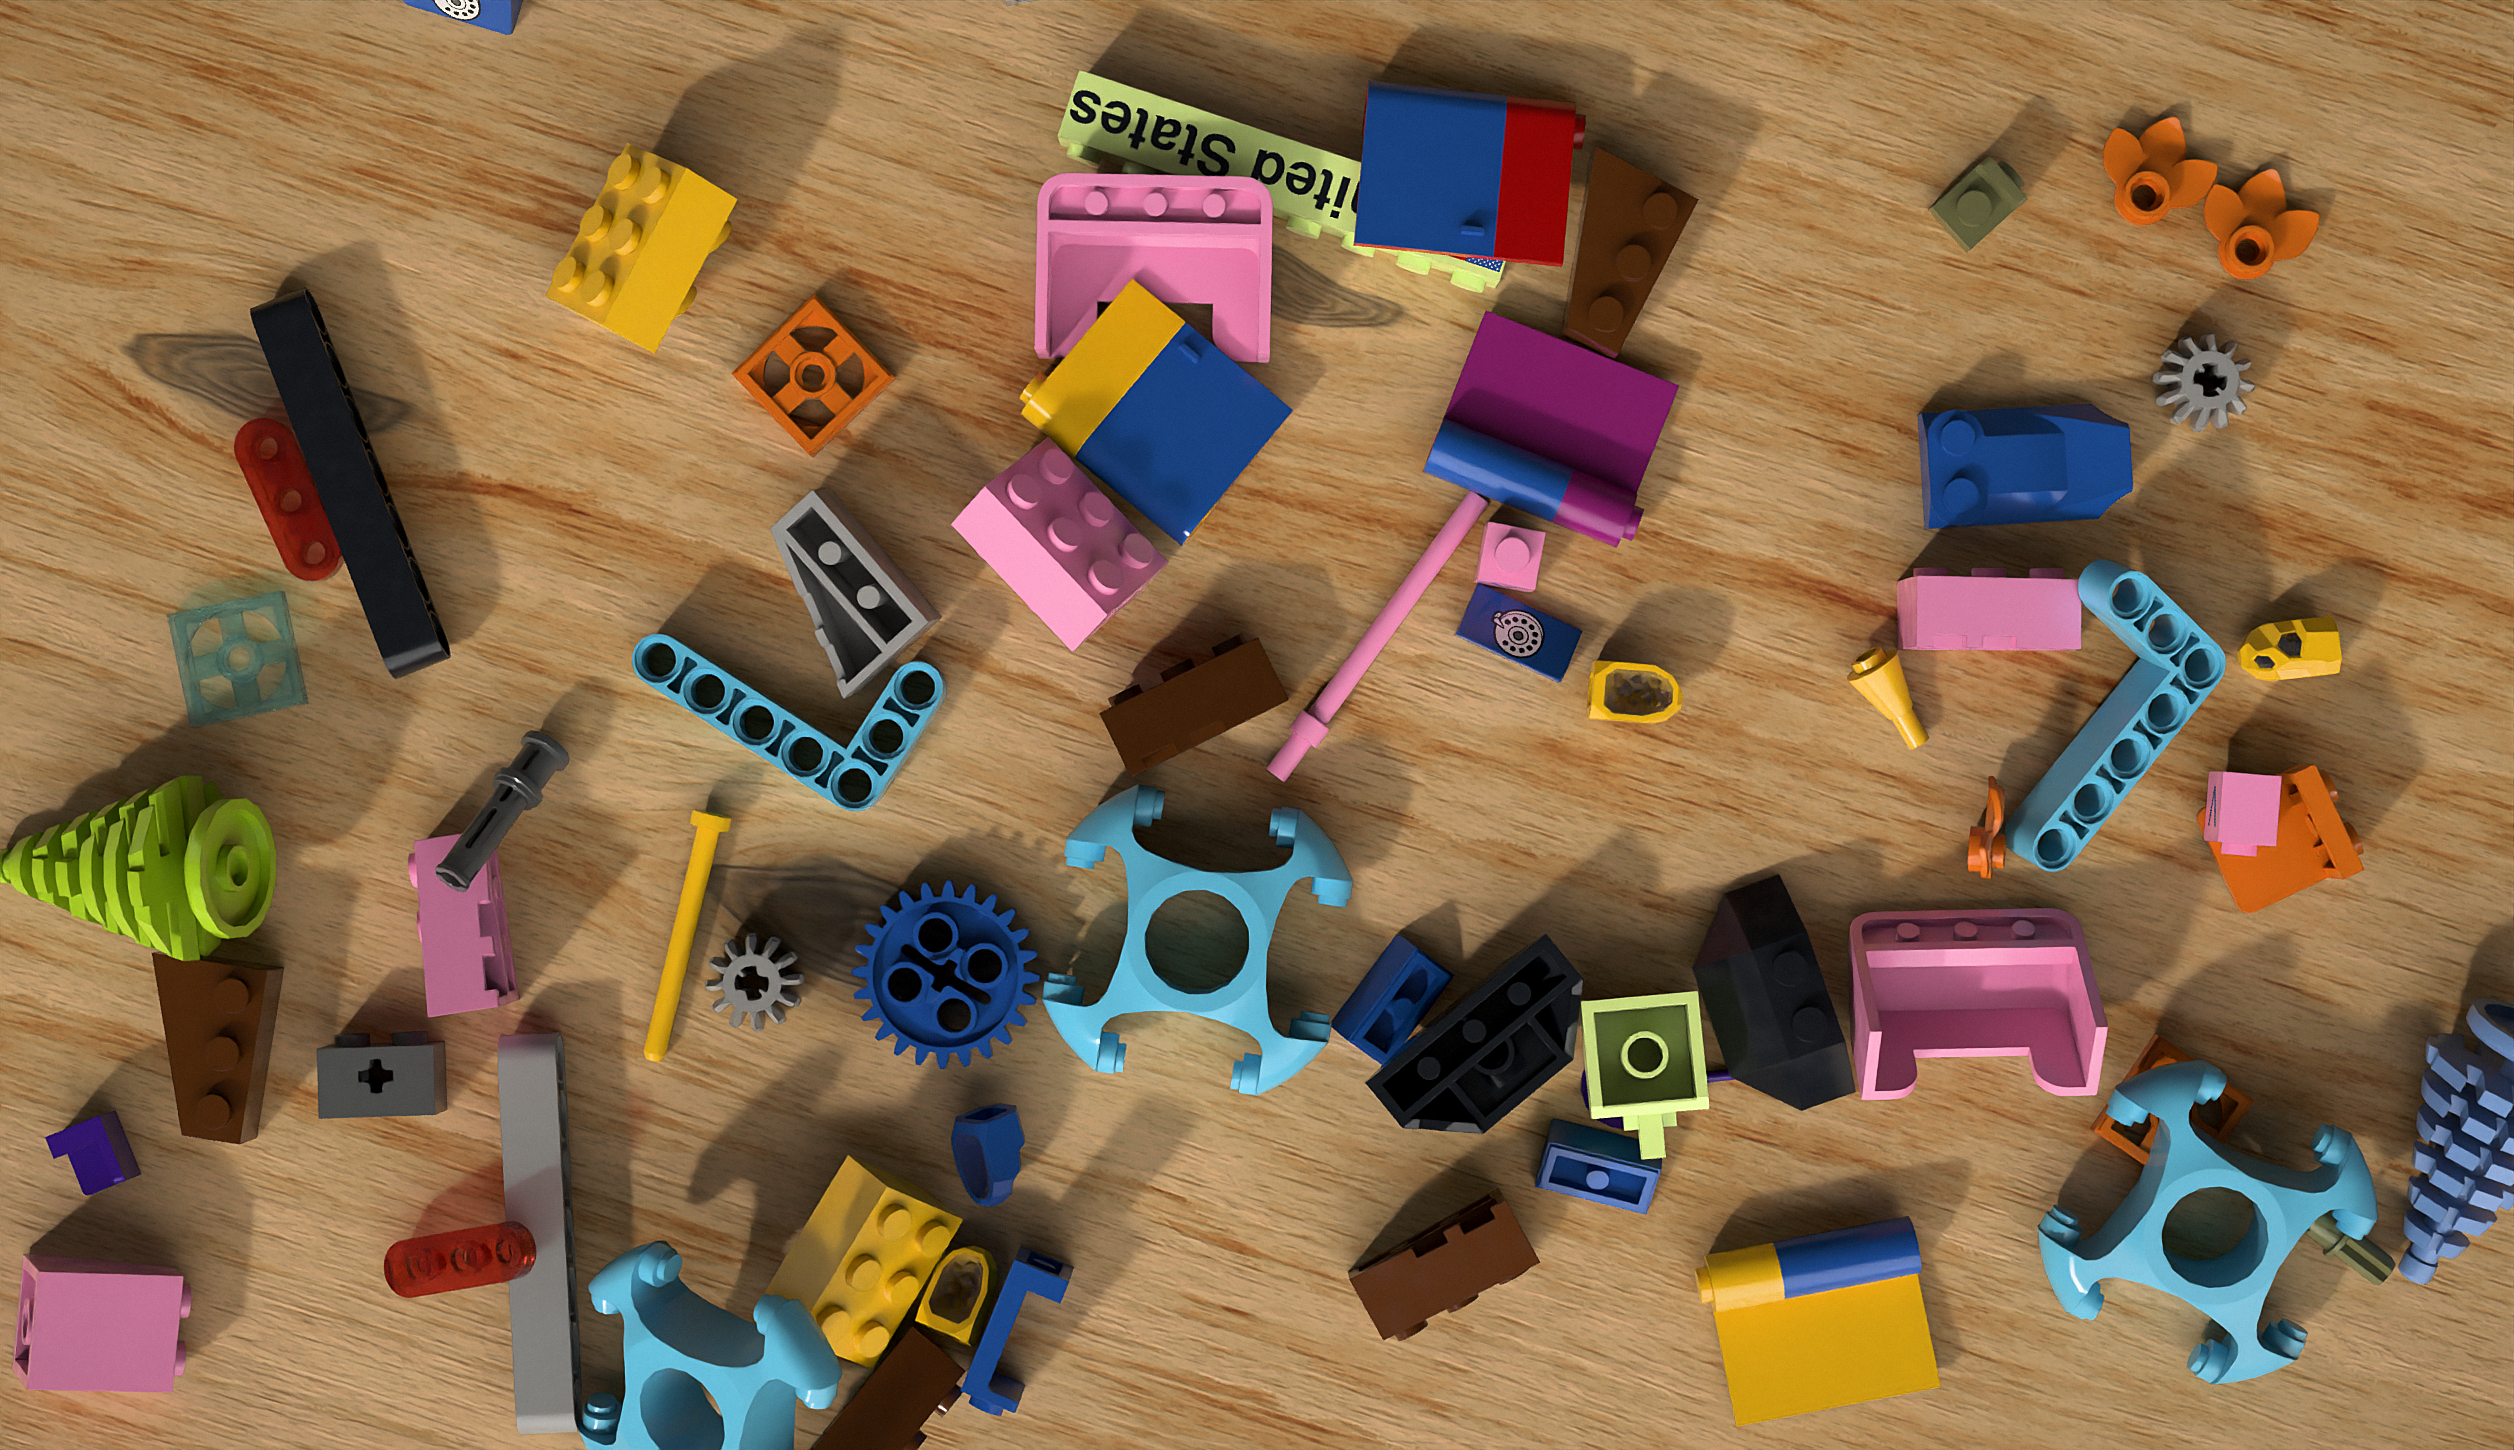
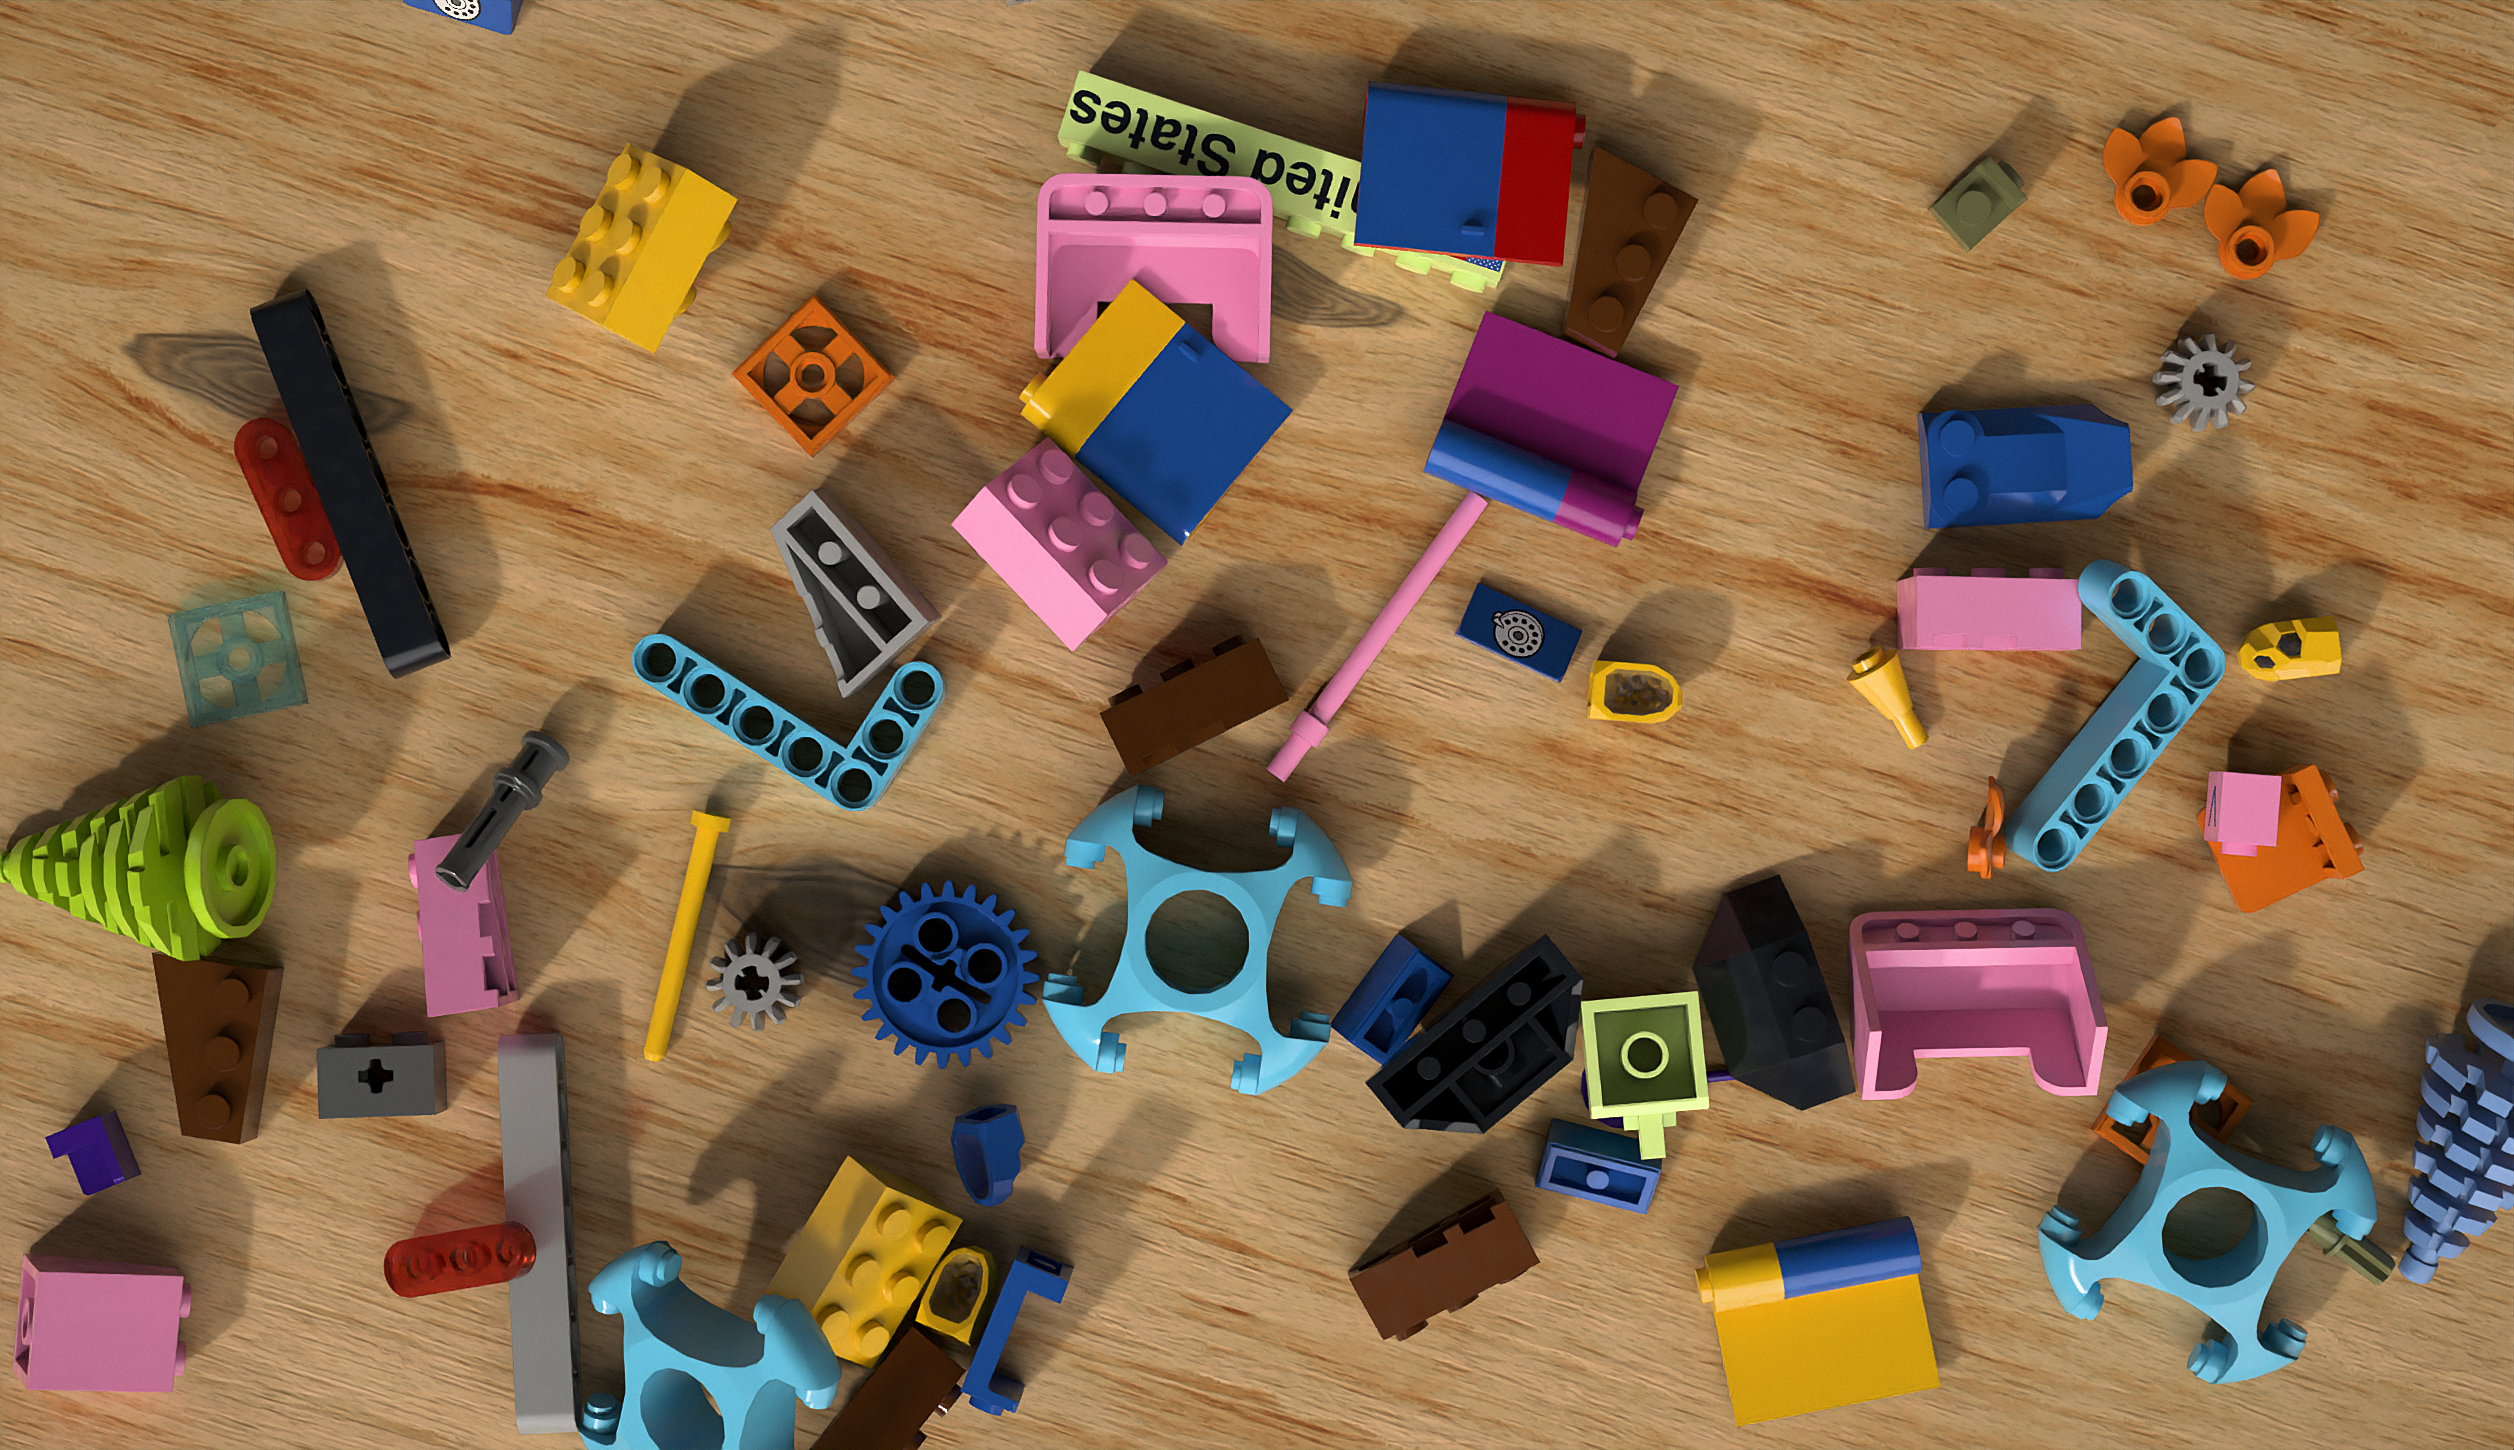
bright pink brick [1474,522,1546,593] -> none

